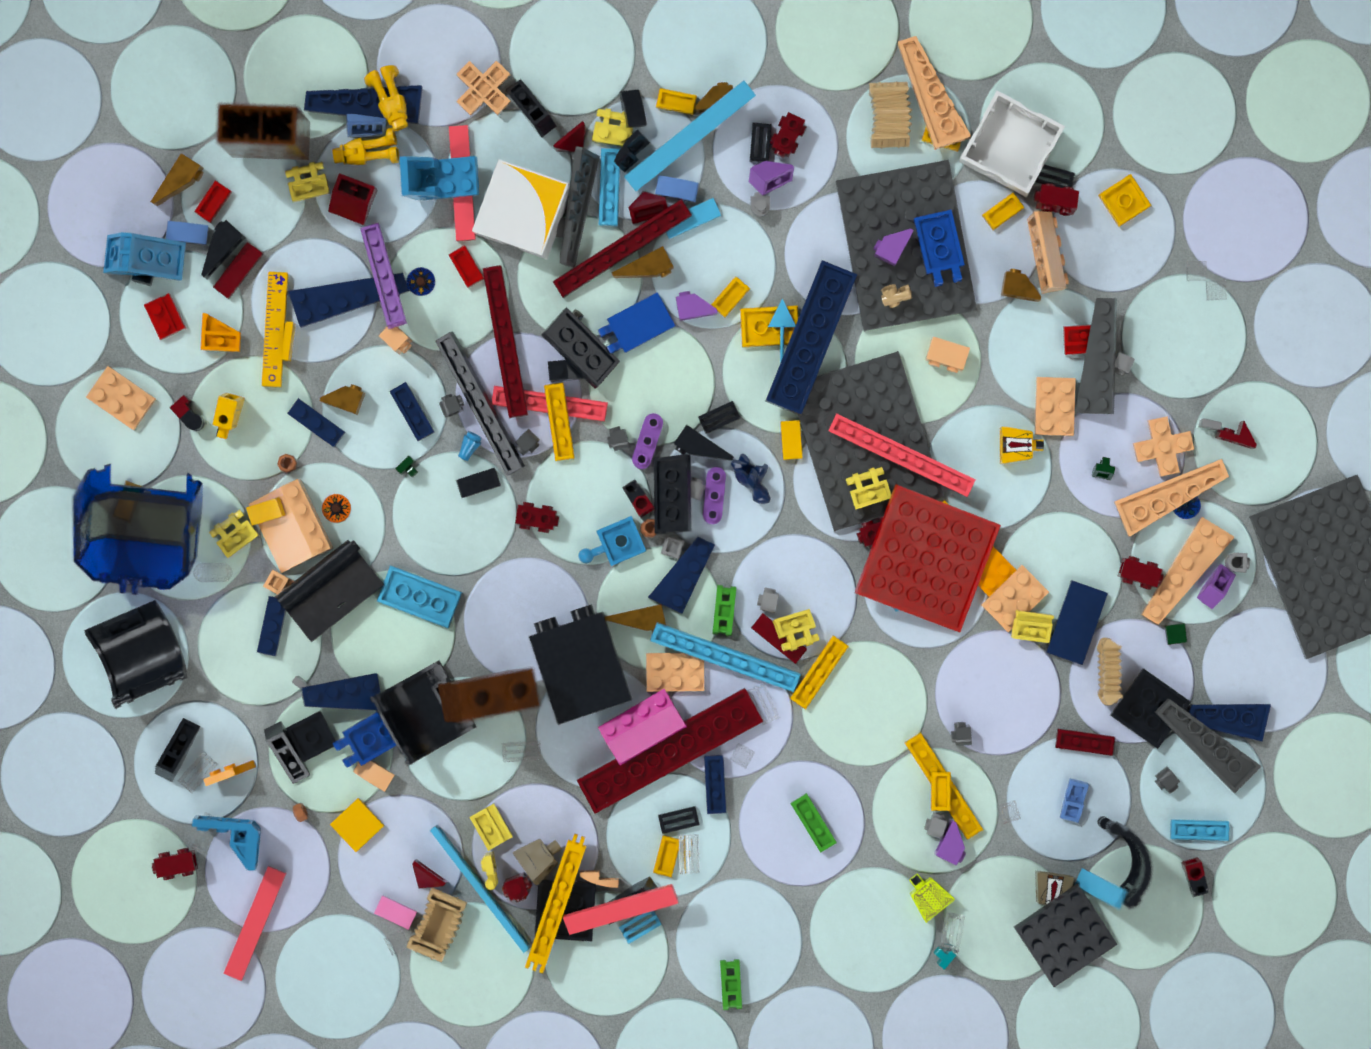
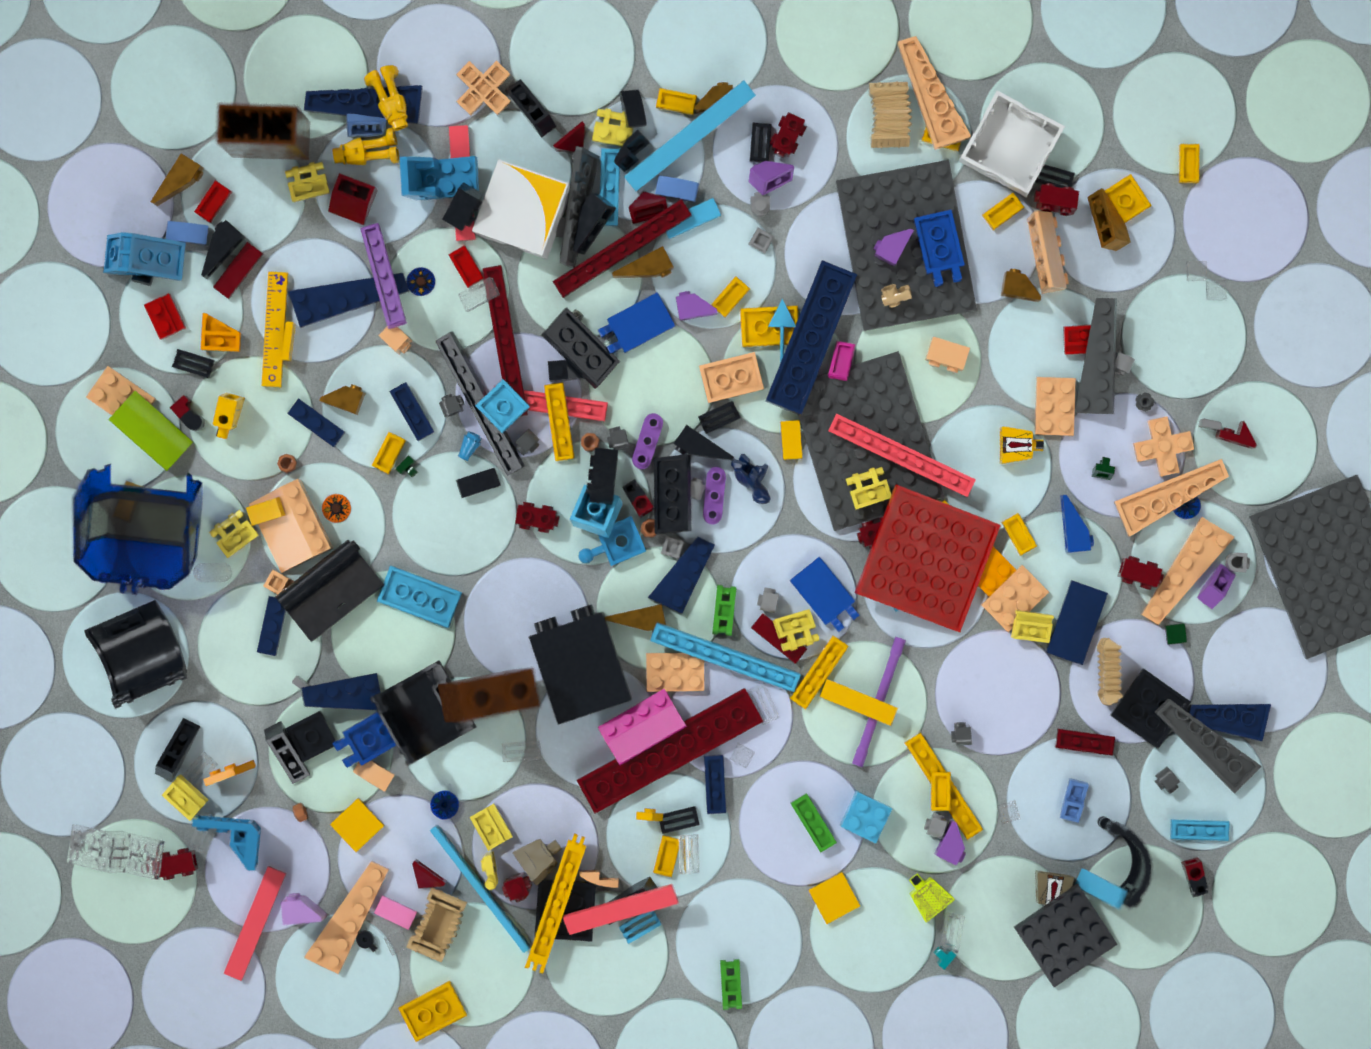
none -> clear bracket [66,824,165,880]
none -> lime slope [108,391,193,471]
none -> light yellow plate [162,774,209,821]
none -> black tile [172,349,215,378]
none -> lavender slope [281,893,327,925]
none -> light nougat wing [304,861,389,974]
none -> black piece [356,930,377,952]
none -> yellow tile [372,432,406,474]
none -> yellow tile [398,981,467,1042]
none -> clear blue piece [430,791,459,819]
none -> black brick [442,182,483,231]
none -> clear tile [458,277,500,312]
none -> medium azure tile [475,379,530,434]
none -> medium azure brick [570,485,623,538]
none -> black slope [573,192,616,255]
none -> nougat tile [581,433,599,452]
none -> black brick [586,448,618,504]
none -> yellow plate [636,808,663,821]
none -> light nougat plate [699,352,764,403]
none -> light grey tile [748,228,774,254]
none -> blue tile [789,557,860,632]
none -> yellow tile [809,872,860,924]
none -> yellow tile [820,679,898,726]
none -> dark pink tile [828,341,855,381]
none -> medium azure brick [840,790,892,843]
none -> medium lavender piece [852,636,906,767]
none -> yellow tile [1001,513,1037,556]
none -> blue slope [1060,495,1094,553]
none -> pearl gold slope [1087,188,1131,251]
none -> dark grey plate [1136,393,1154,412]
none -> yellow tile [1179,144,1199,183]

